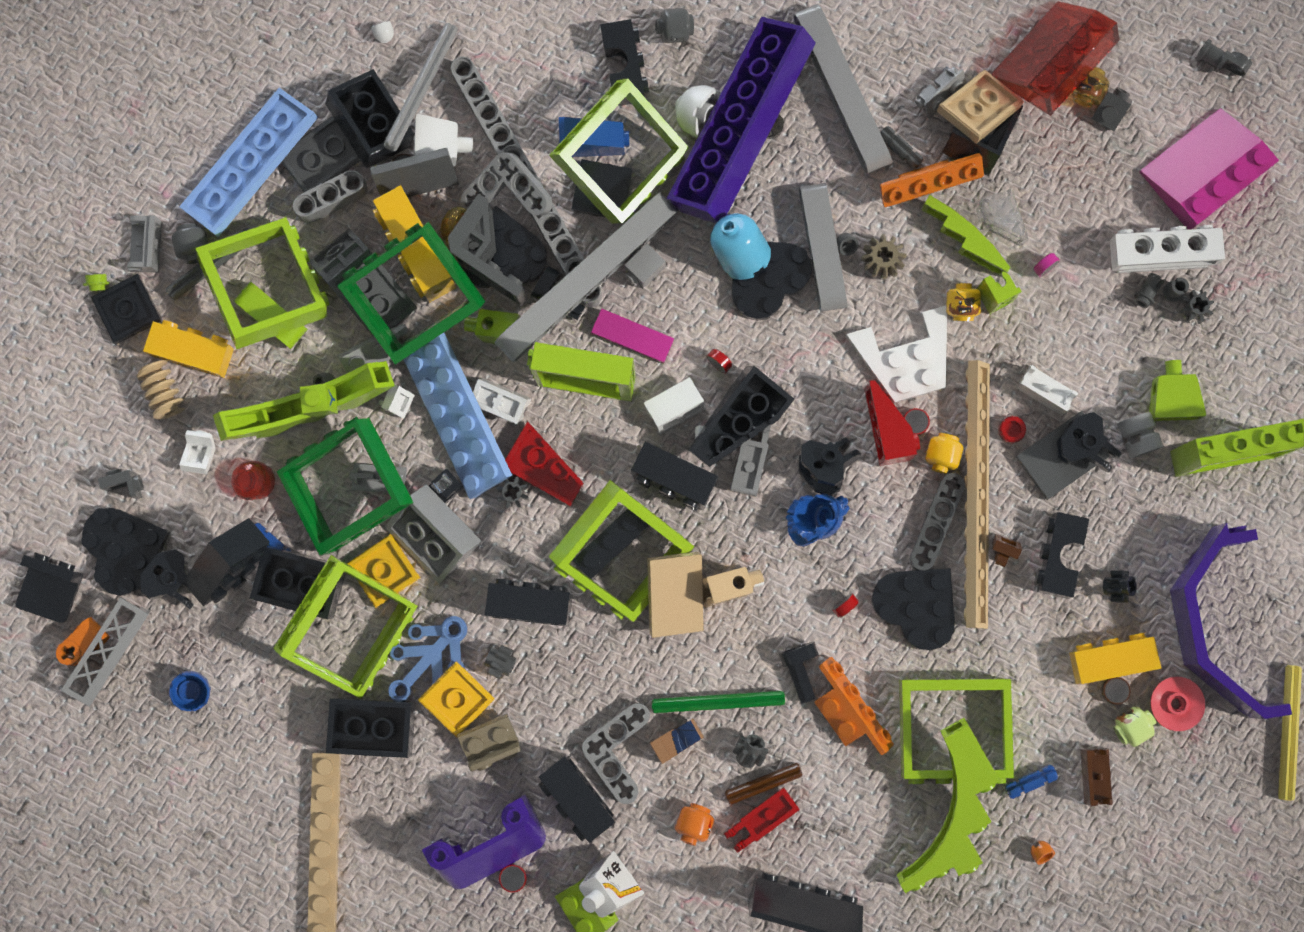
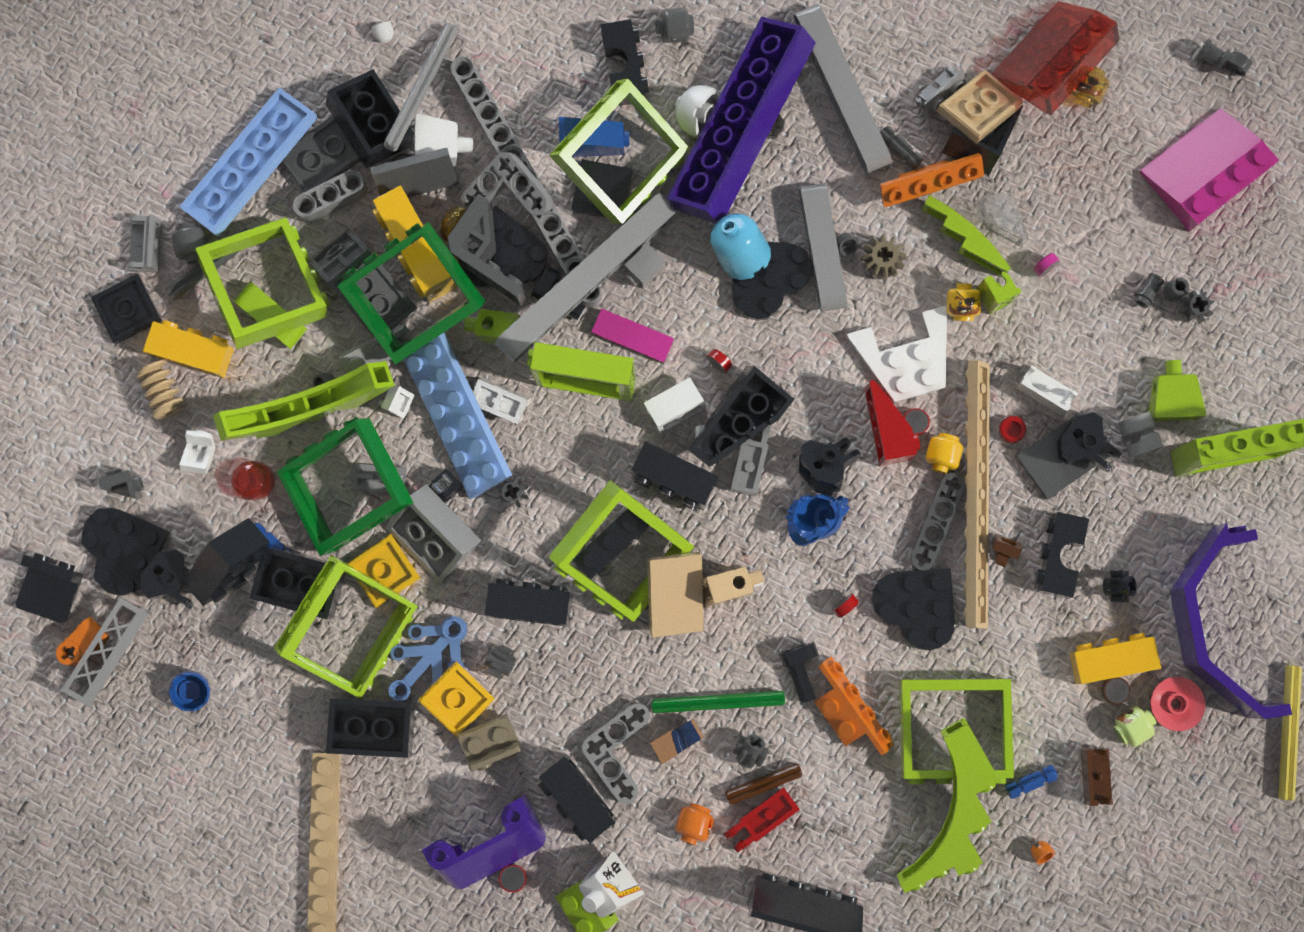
lime plate [83,274,110,291] -> none
lime brick [300,383,338,417] -> none
red wing [505,421,584,507] -> none
dark grey bracket [1091,87,1132,131] -> none
white brick [1110,225,1225,273] -> none

